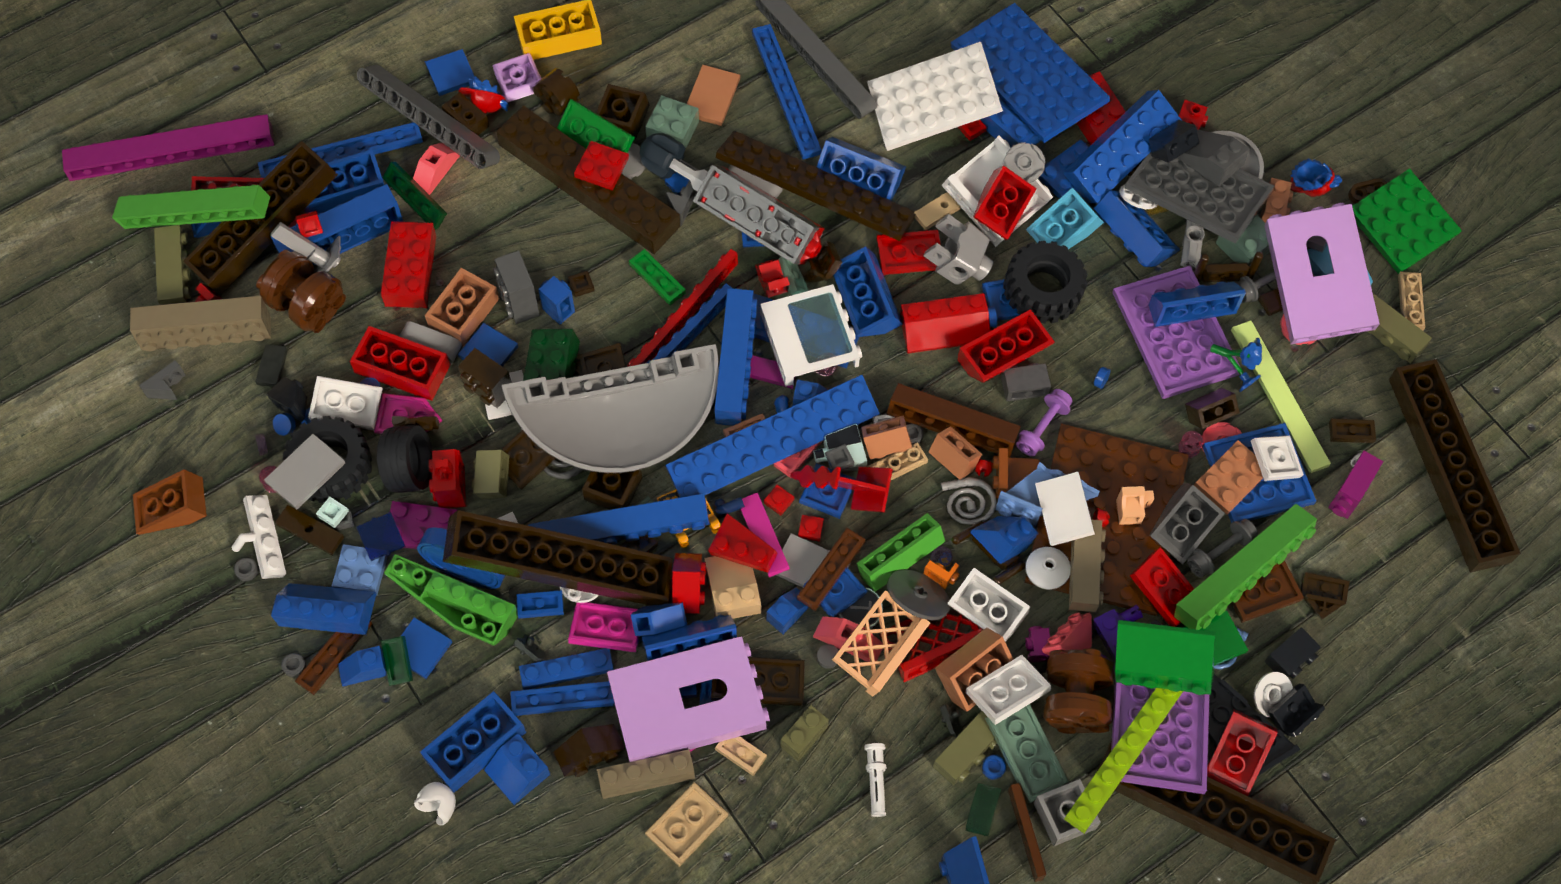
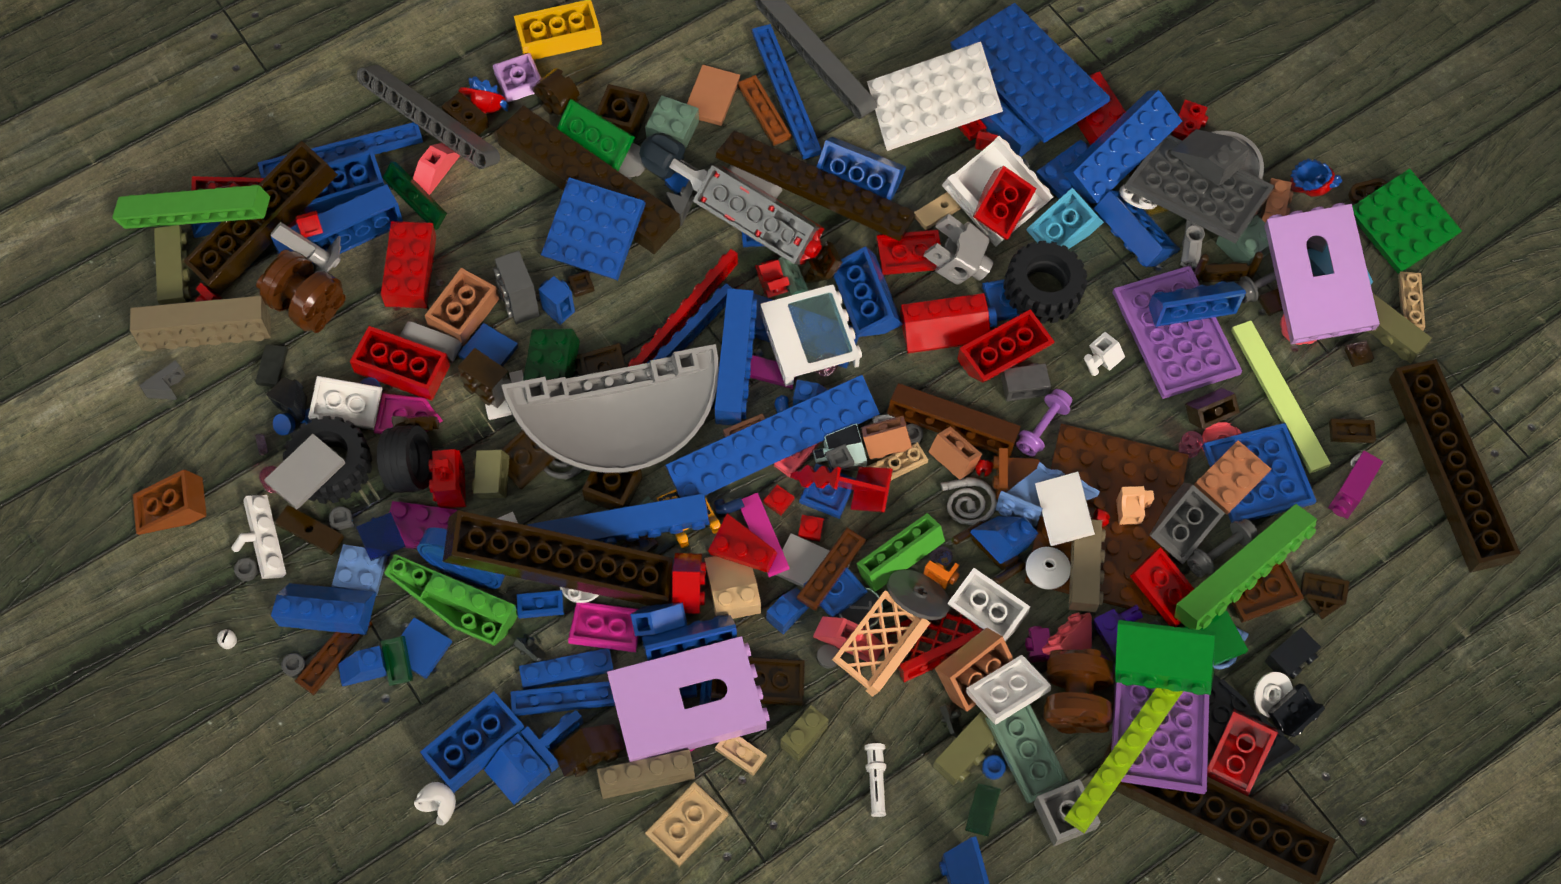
magenta brick [62,114,275,181] -> none
light aqua plate [316,497,349,528] -> none
blue tile [425,49,475,96] -> none
red plate [574,141,629,191] -> none
green plate [629,249,686,305] -> none
light grey tile [1004,142,1045,183] -> none
reddish brown tile [1008,783,1046,882] -> none
blue tile [1094,367,1111,389] -> none
black brick [1149,120,1200,163] -> none
blue plant [1210,338,1262,392] -> none
white tile [1251,435,1304,481] -> none
none -> white hinge [217,629,237,649]
none -> blue bracket [521,710,583,772]
none -> blue plate [541,178,646,281]
none -> dark orange tile [738,75,791,146]
none -> red plate [975,131,998,151]
none -> white brick [1084,332,1125,376]
none -> dark brown plate [1344,340,1374,367]

